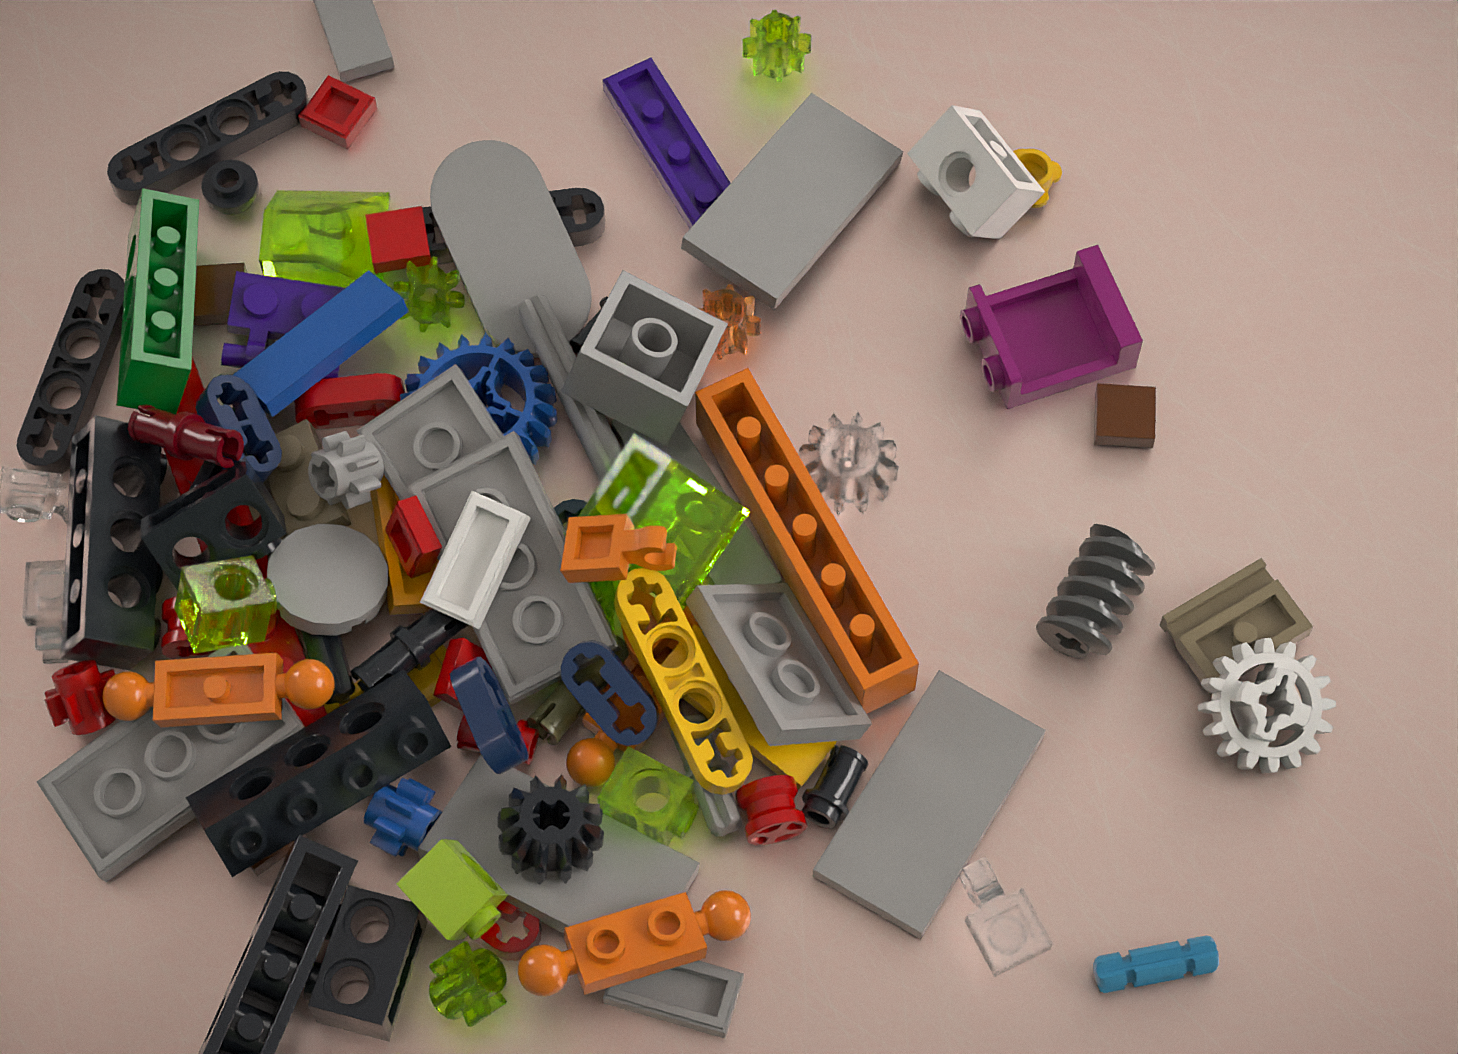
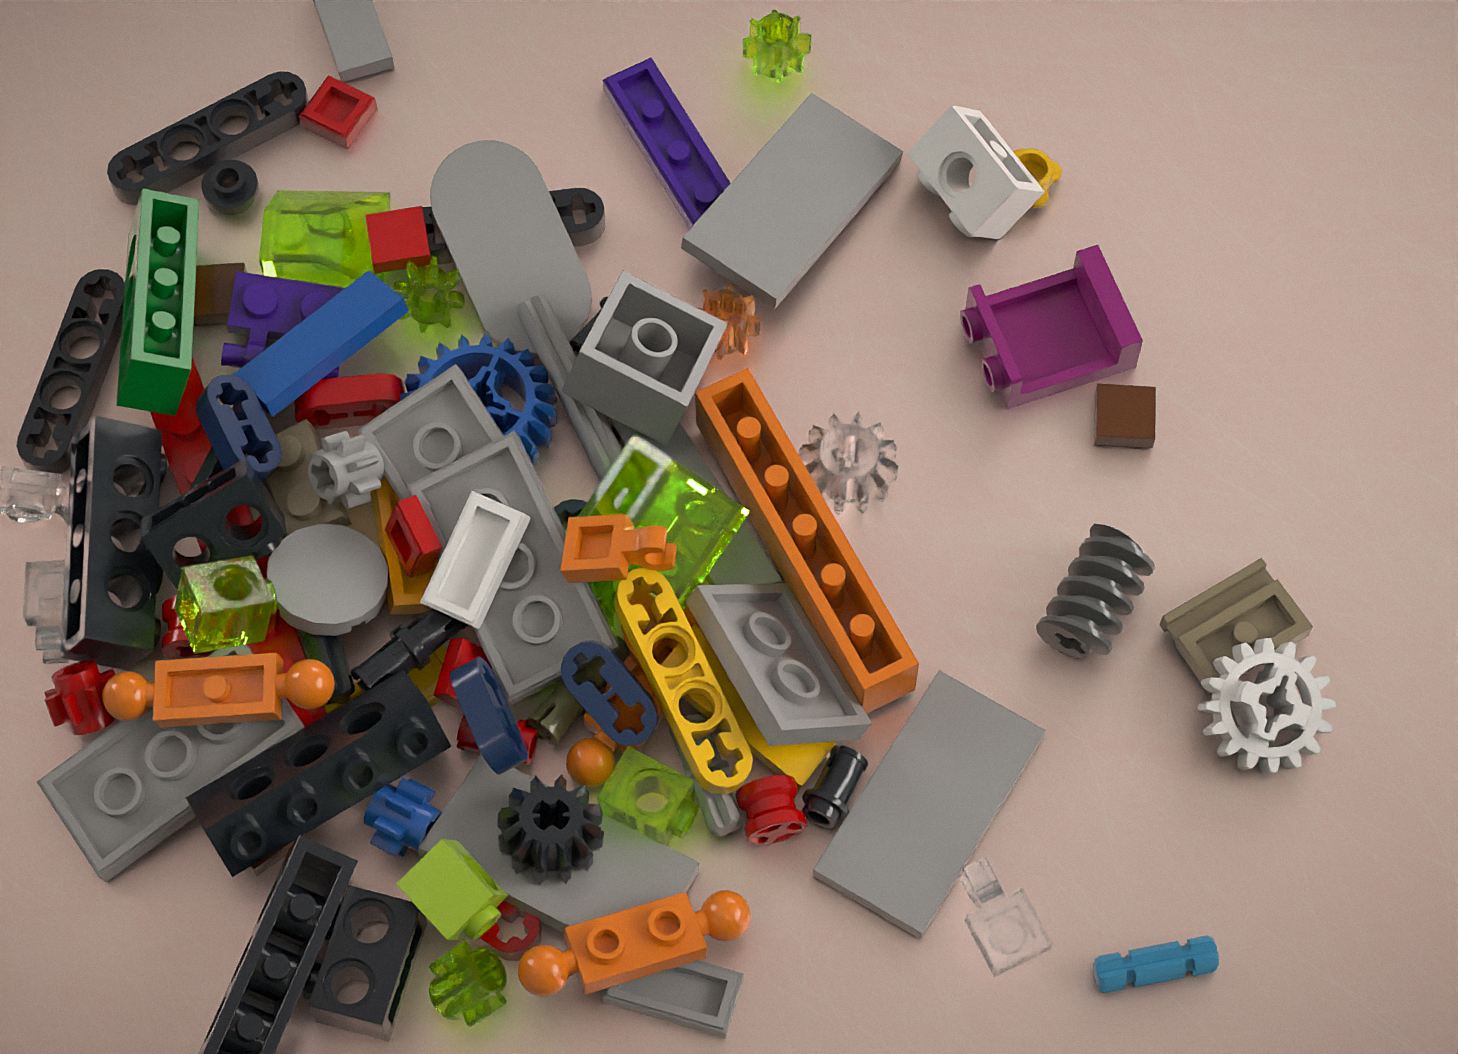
dark red pin [128,404,244,468] -> none

